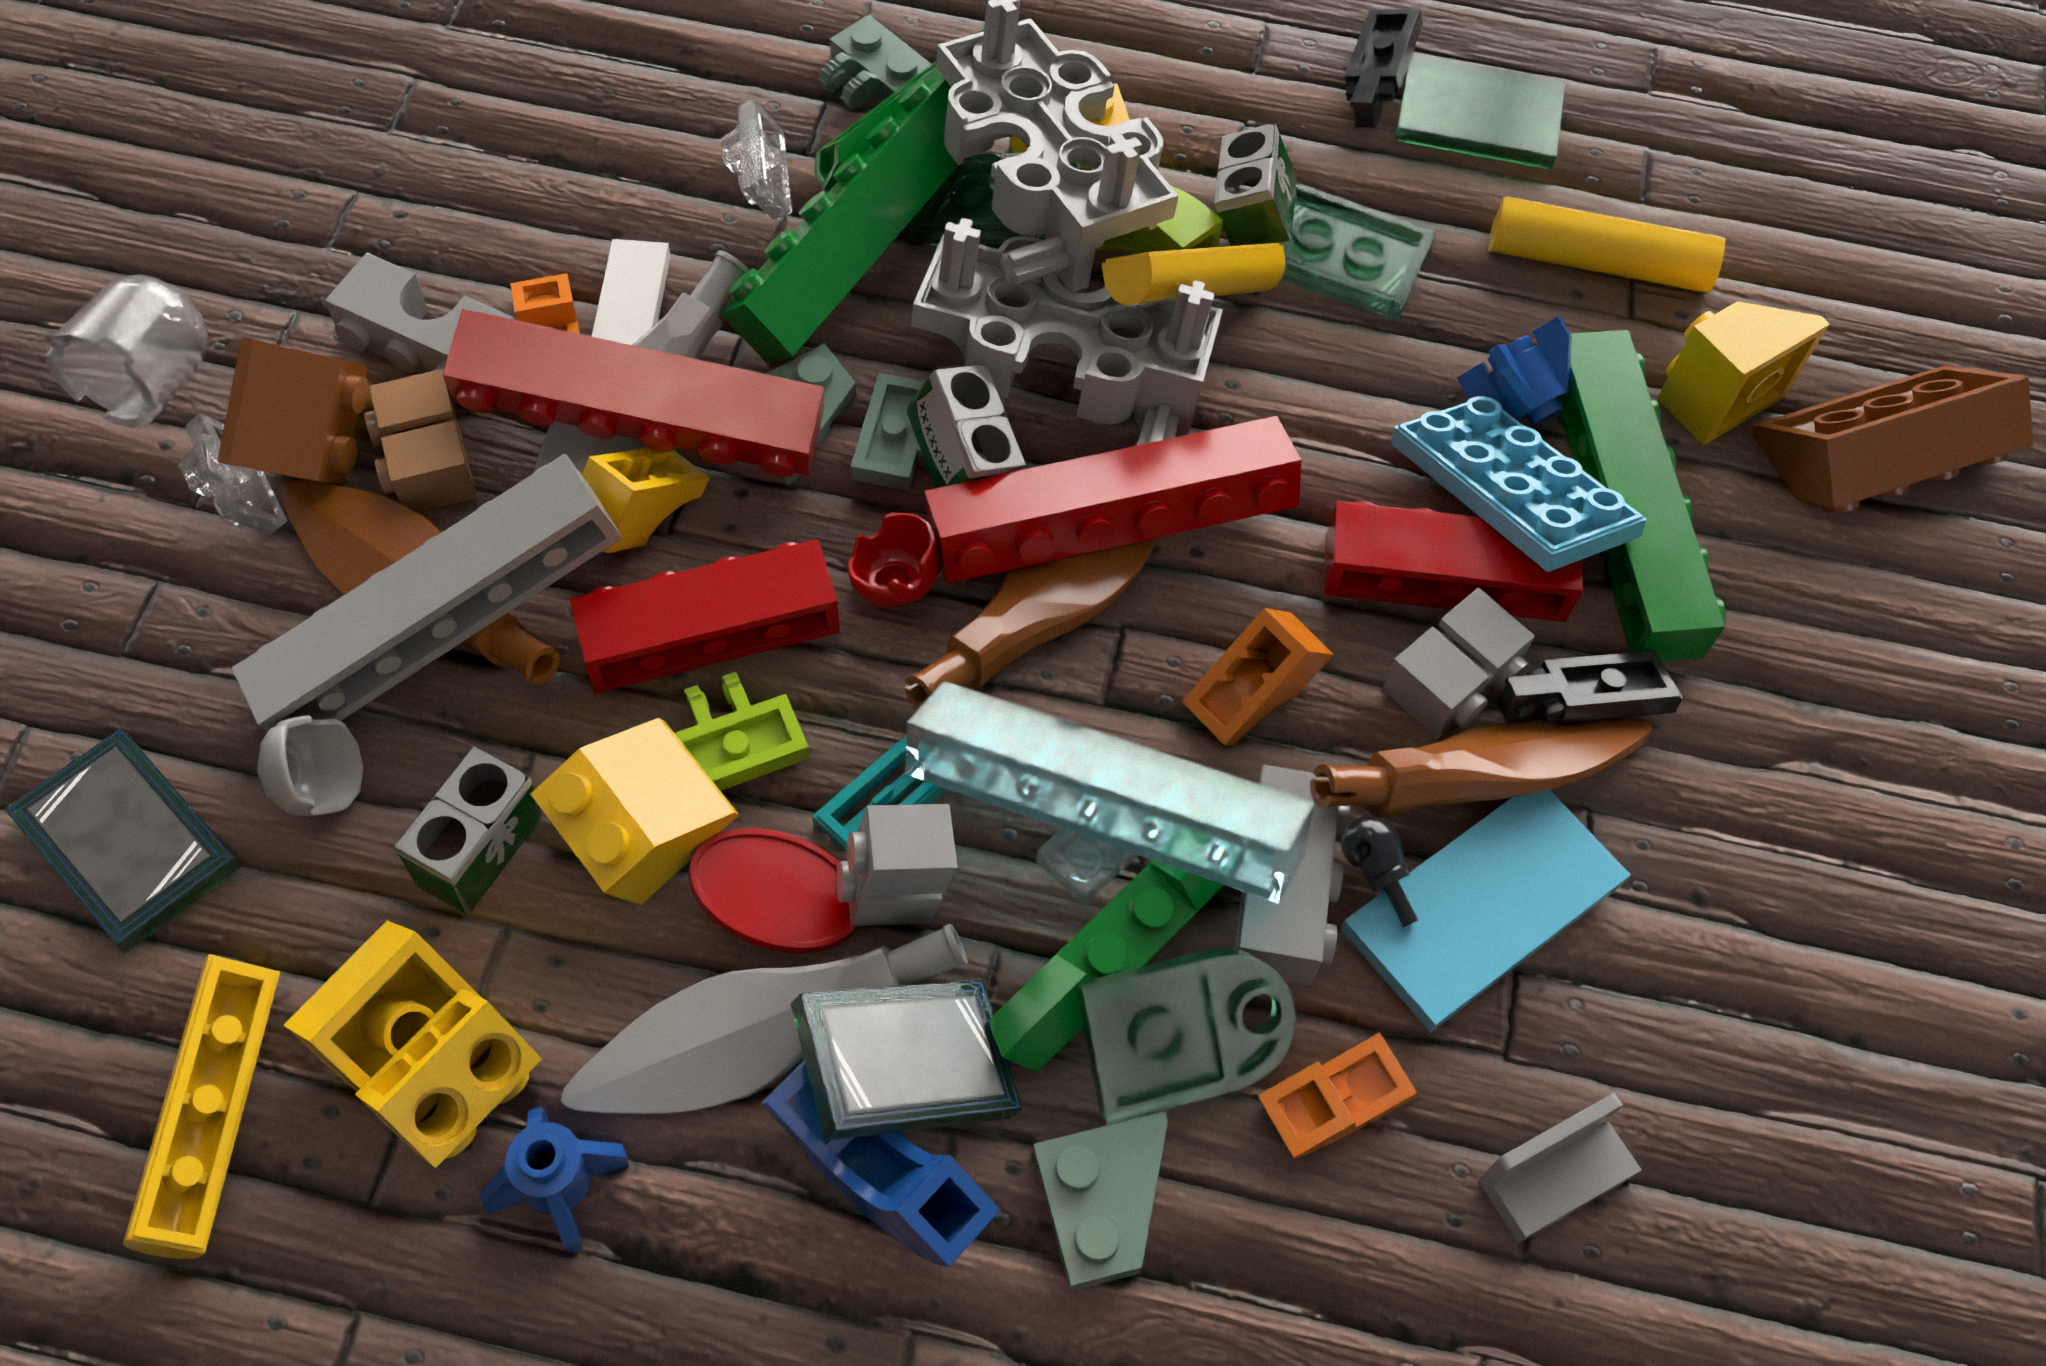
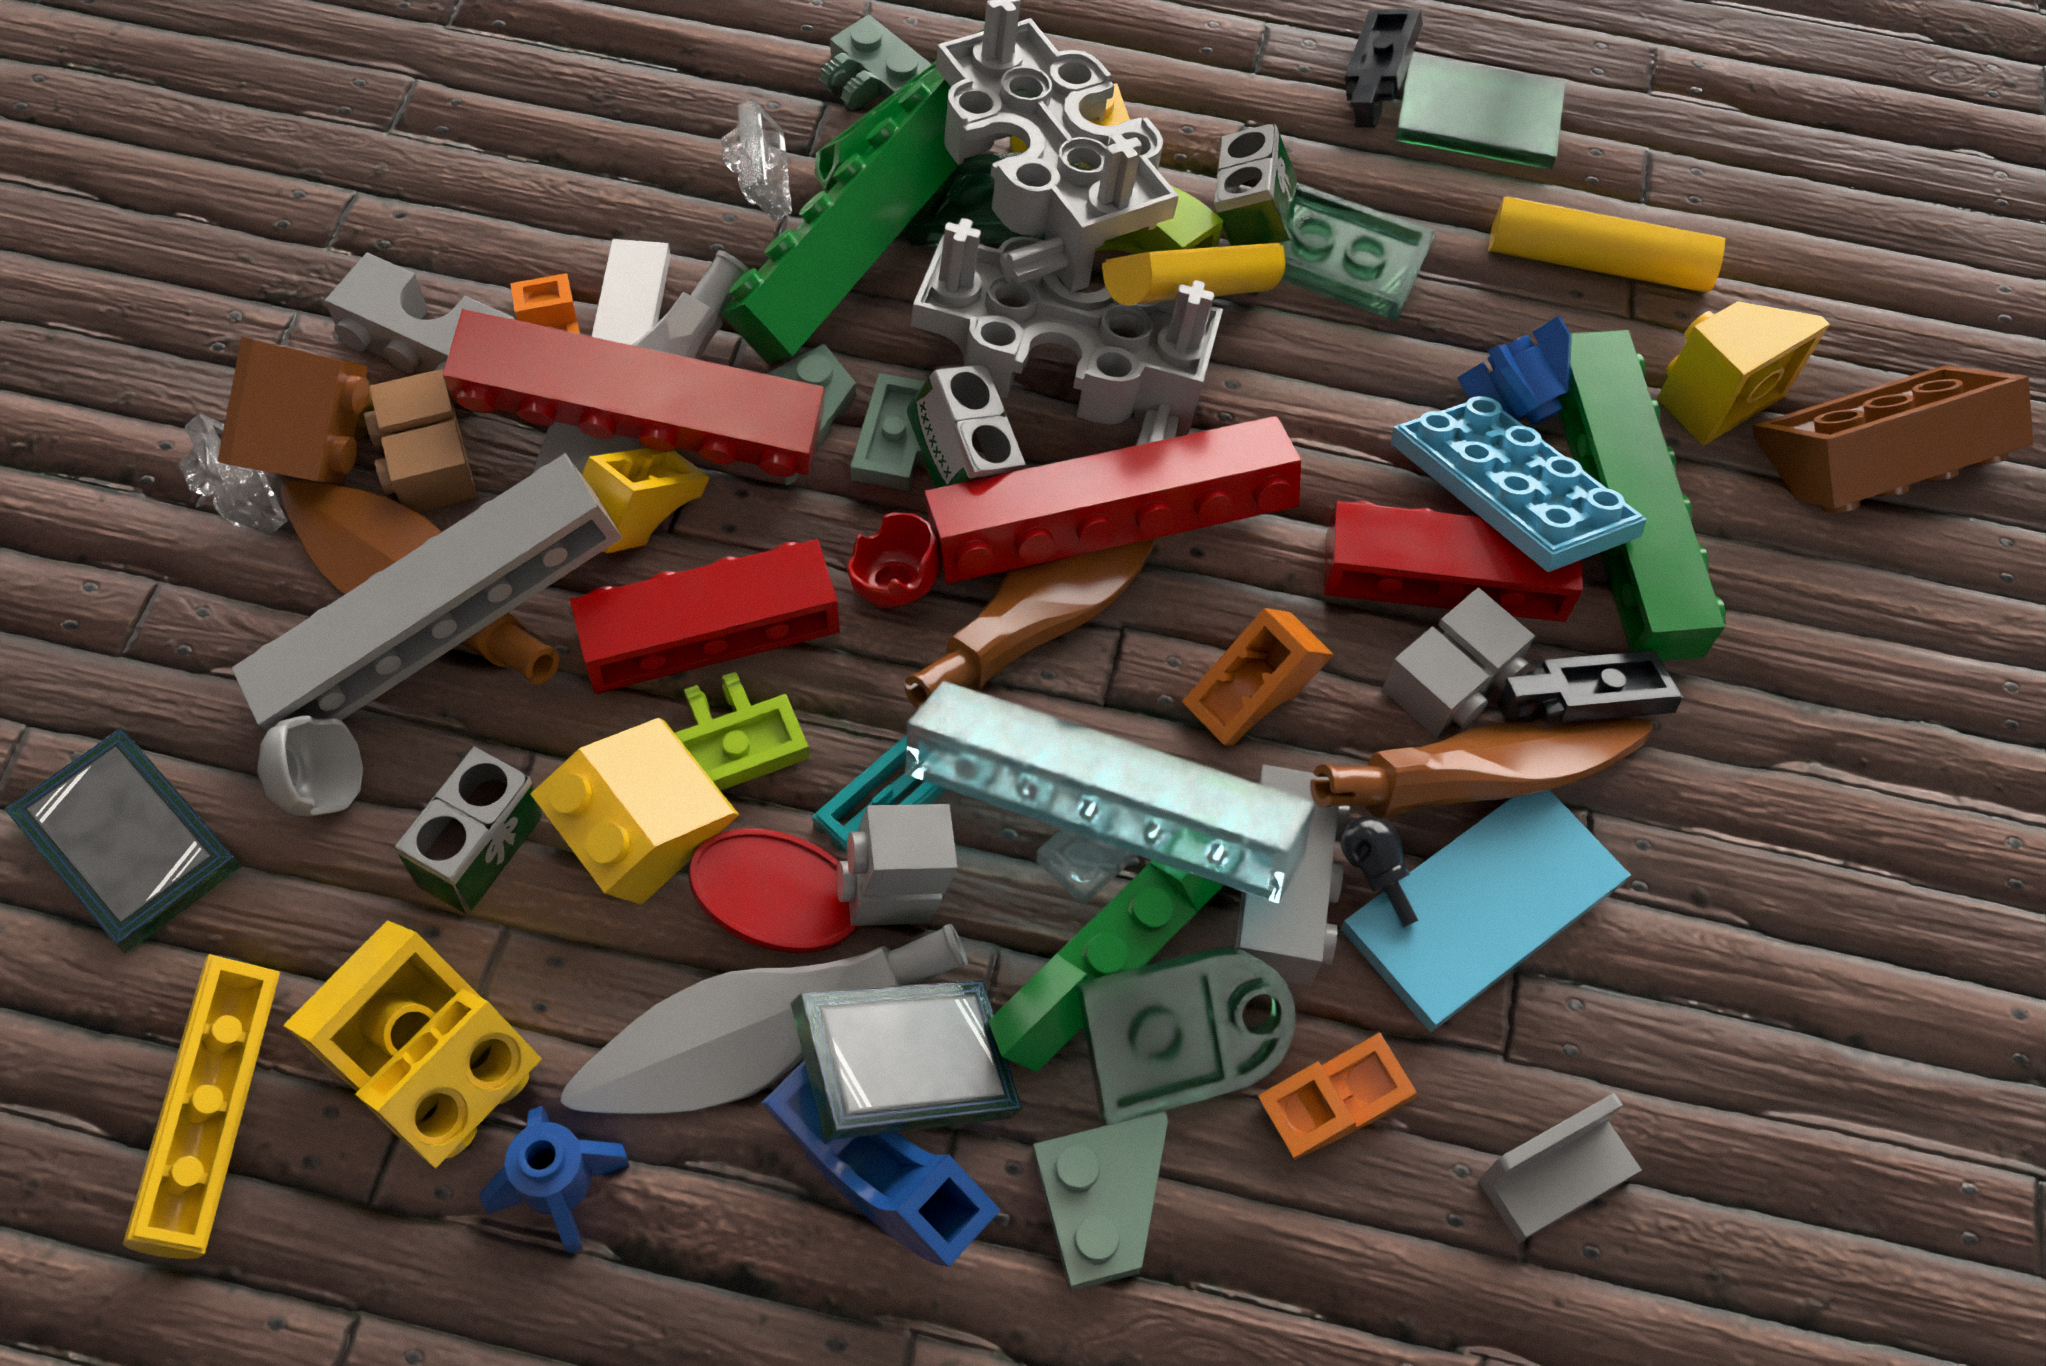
clear cylinder [45,274,208,428] -> none

